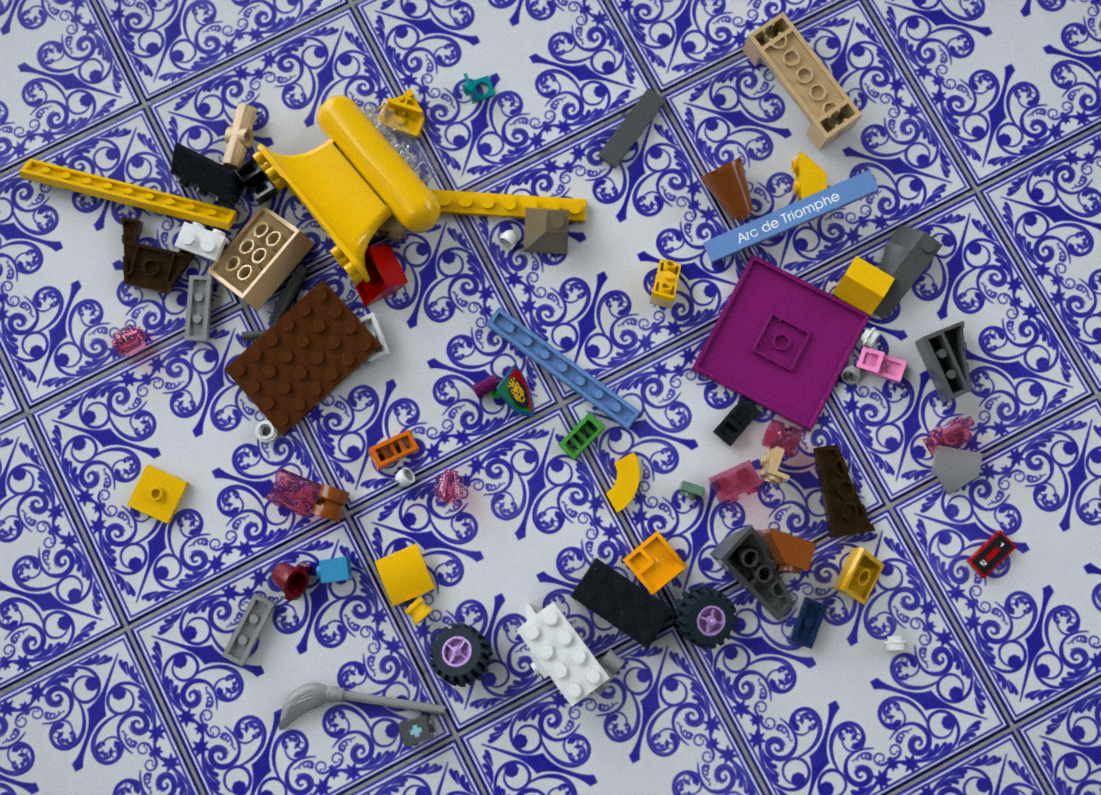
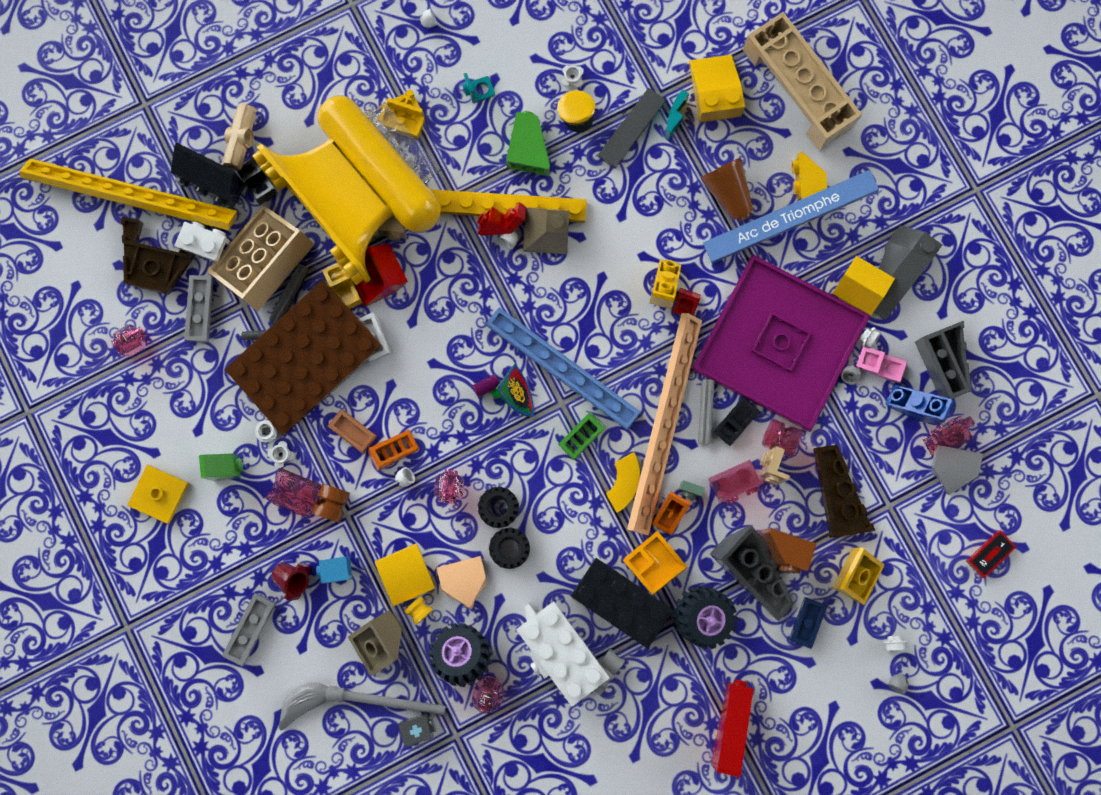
none -> bright green slope [199,453,243,482]
none -> white plate [267,441,295,468]
none -> yellow slope [322,263,362,309]
none -> nougat tile [328,409,377,454]
none -> dark tan slope [348,610,402,676]
none -> white hinge [420,9,437,28]
none -> light nougat slope [437,556,487,610]
none -> clear pink head [472,676,505,714]
none -> red slope [477,202,526,236]
none -> black tyre [478,487,519,528]
none -> black tyre [489,527,530,569]
none -> bright green slope [506,111,550,176]
none -> yellow piece [557,90,596,133]
none -> white plate [562,65,584,87]
none -> light nougat plate [627,313,702,536]
none -> orange slope [652,492,691,535]
none -> teal slope [665,89,689,140]
none -> red slope [672,288,701,316]
none -> yellow slope [689,55,745,122]
none -> light grey axle [698,379,714,445]
none -> red slope [711,679,754,778]
none -> blue slope [885,385,955,426]
none -> light grey hinge [888,674,909,694]

